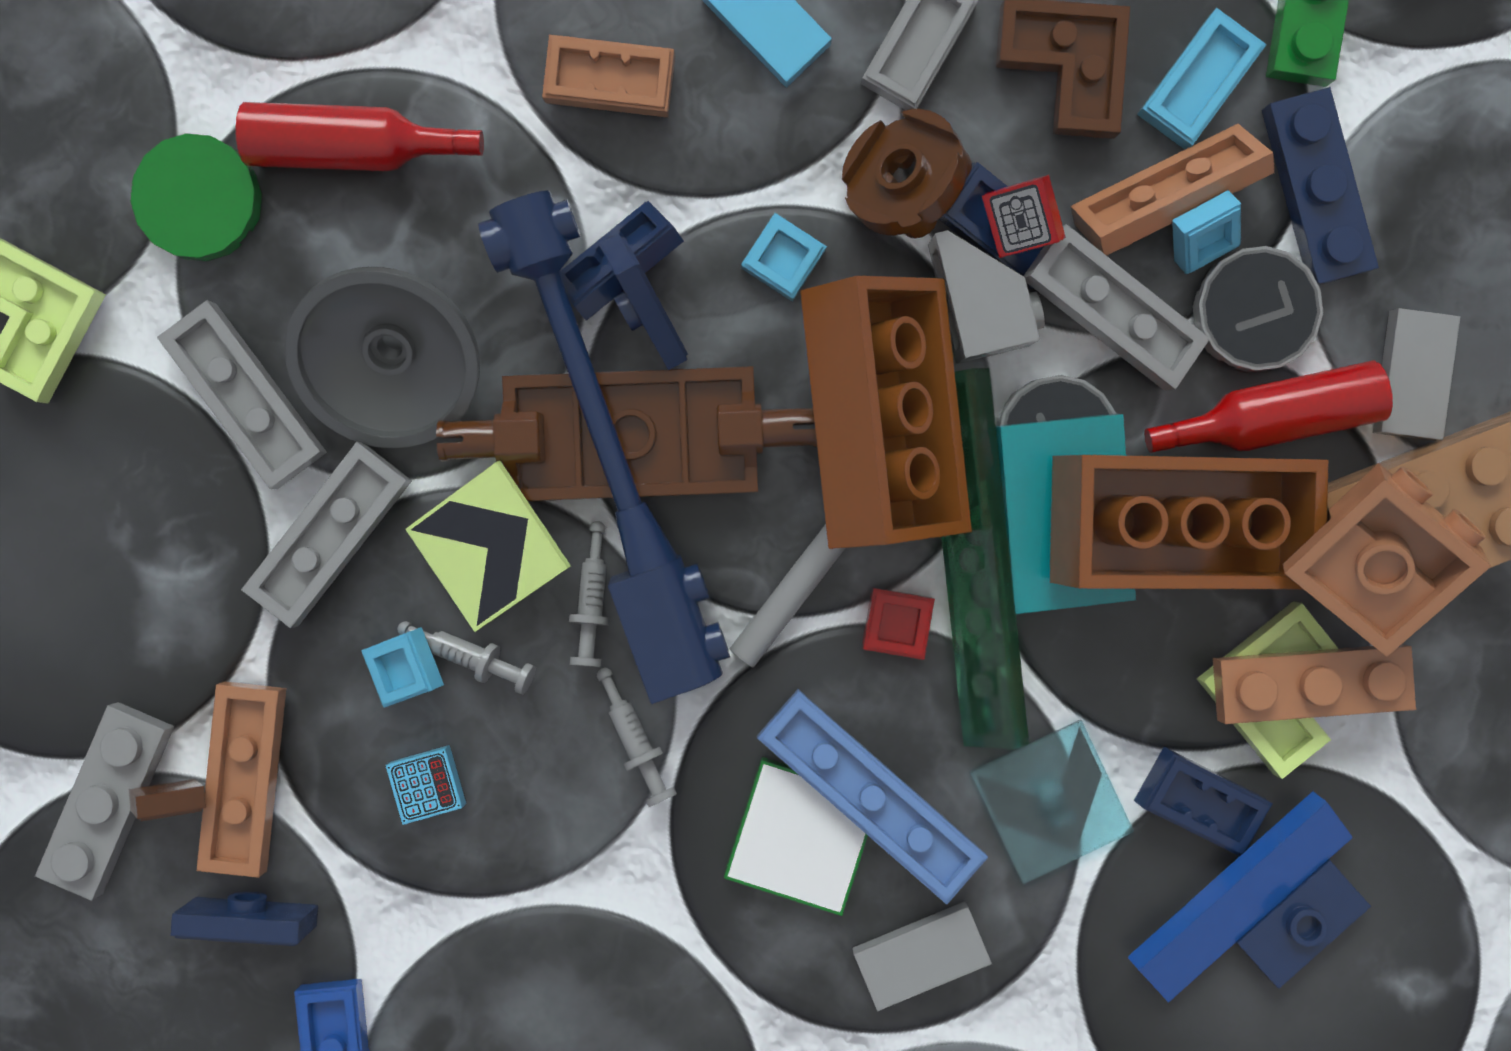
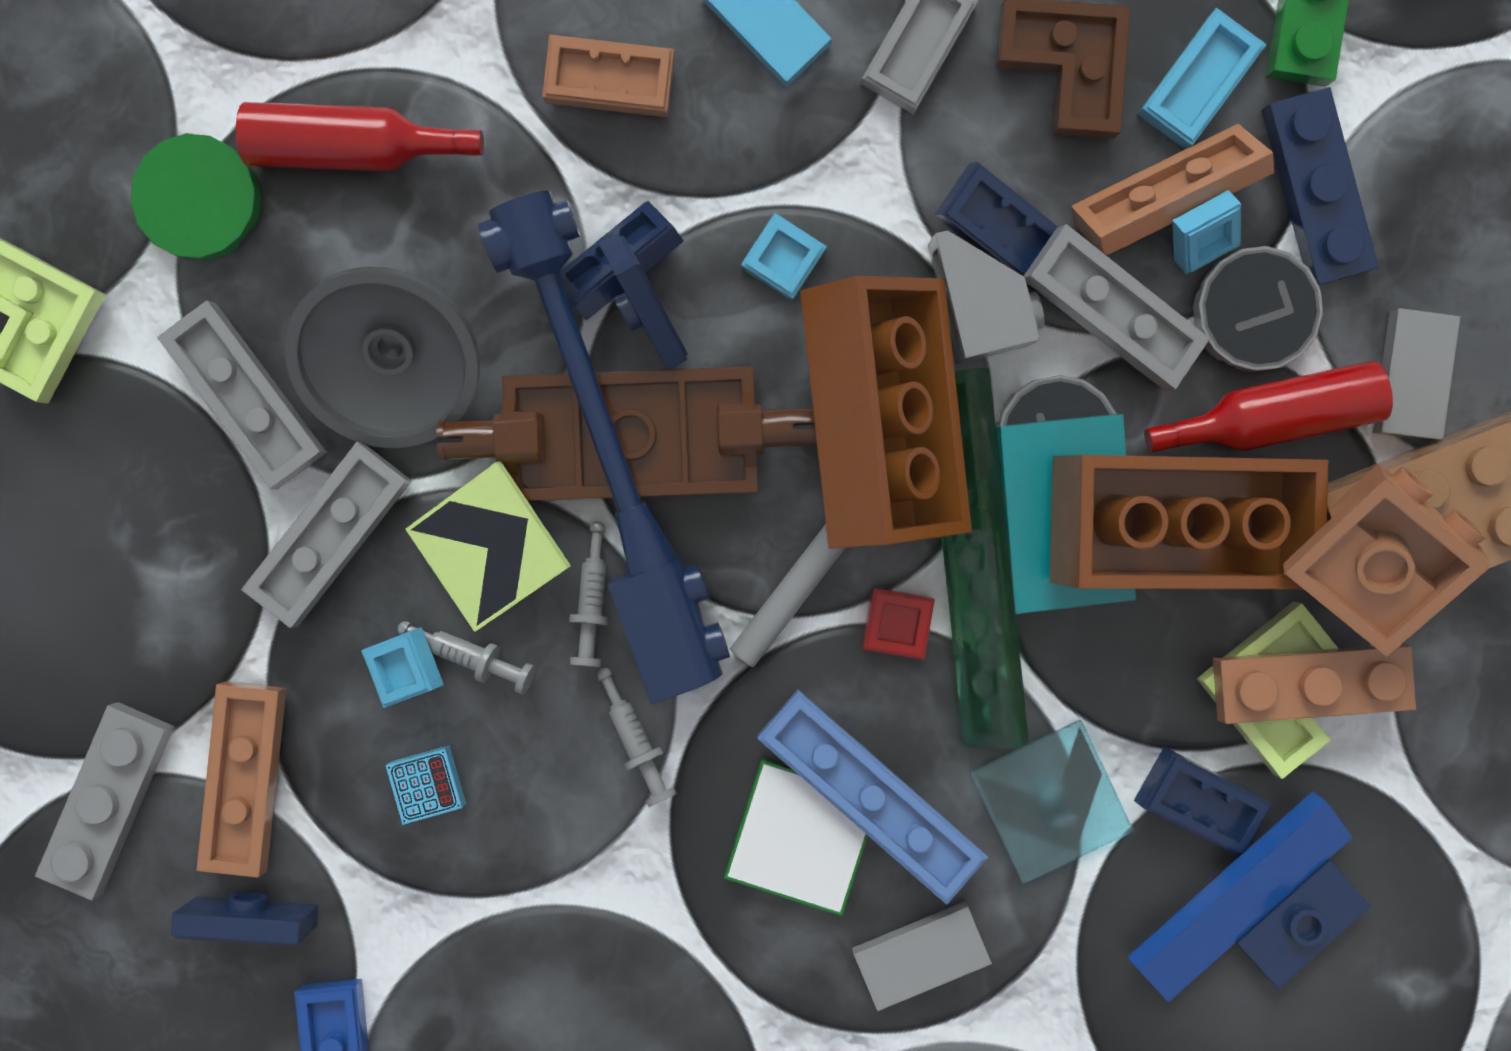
reddish brown tile [129,779,206,822] -> none
reddish brown plate [842,109,972,239] -> none
tile [982,175,1066,258] -> none

